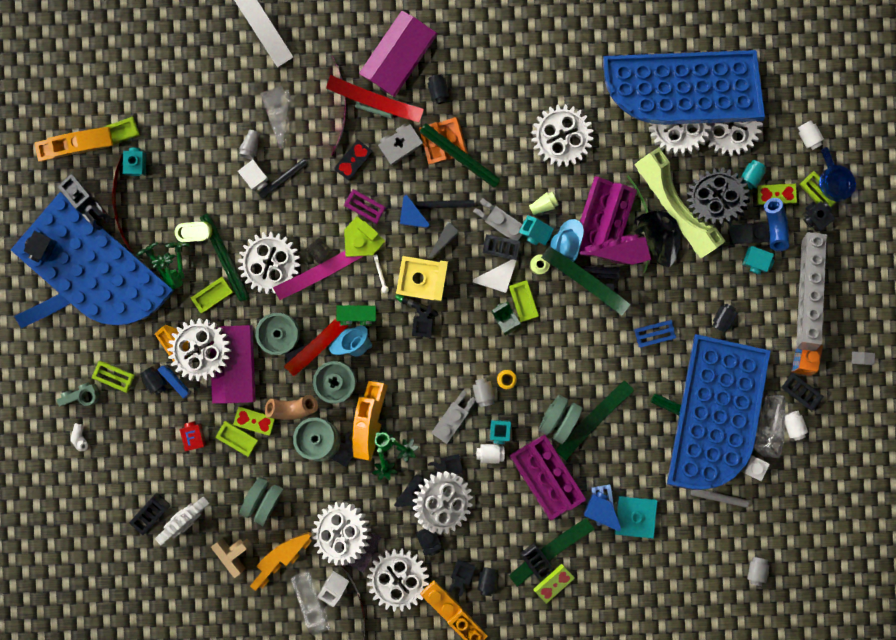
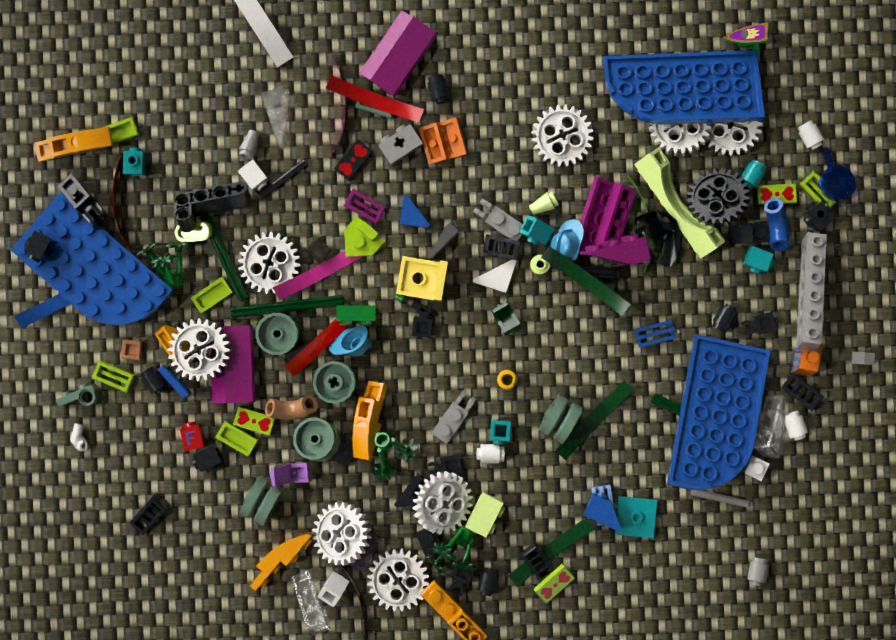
white gear [155,497,209,545] -> none
tan bracket [211,538,251,578] -> none
white hinge [373,254,389,293] -> none
black bar [417,200,474,209] -> none
dark green axle [420,124,500,188] -> none
light grey brick [472,378,495,407] -> none
lime tile [509,280,539,322] -> none
magenta slope [509,434,586,521] -> none
none -> nougat tile [121,339,143,360]
none -> black beam [174,182,252,232]
none -> black brick [192,444,224,473]
none -> dark green axle [230,295,344,318]
none -> medium lavender bracket [270,462,312,487]
none -> plant [425,526,476,573]
none -> yellowish green brick [465,491,505,537]
none -> shield [723,23,769,55]
none -> black plate [740,312,777,335]

